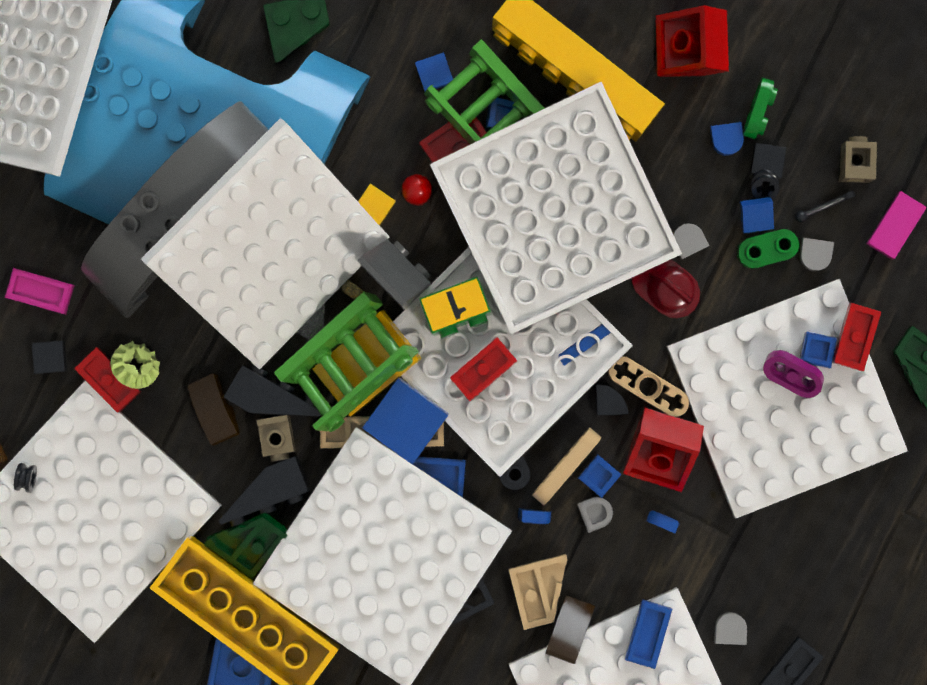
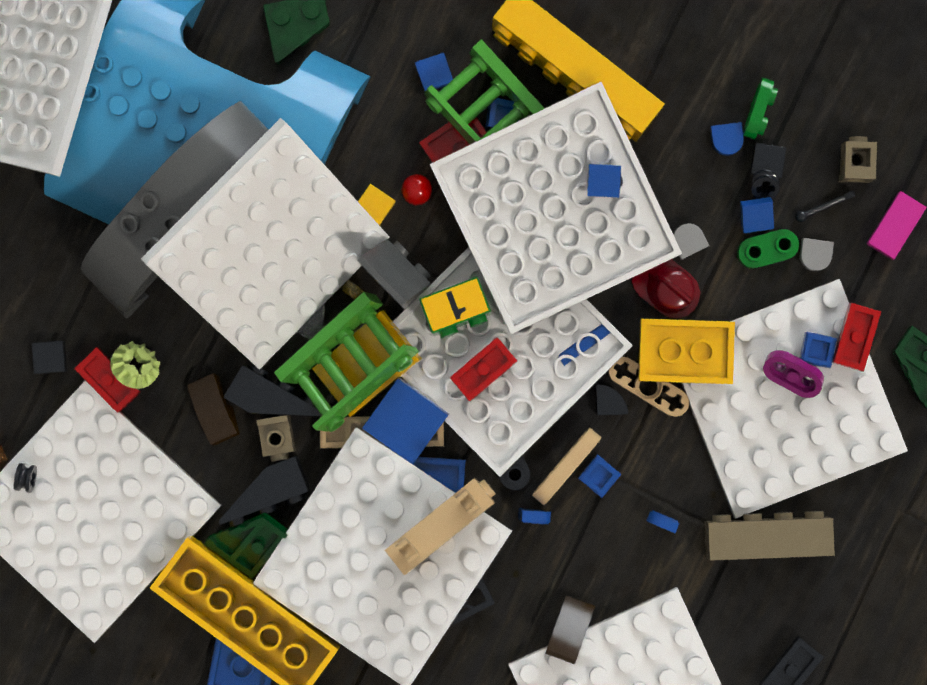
dark pink tile [5,268,74,315] -> none
tan wing [508,554,567,630] -> none
light grey tile [577,497,613,533] -> none
red slope [623,408,704,492] -> none
blue tile [624,599,673,669] -> none
red slope [656,5,729,77] -> none
light grey tile [714,612,747,645] -> none
none -> tan brick [384,478,496,575]
none -> blue tile [587,164,621,198]
none -> yellow plate [638,319,735,384]
none -> dark tan brick [704,511,835,561]

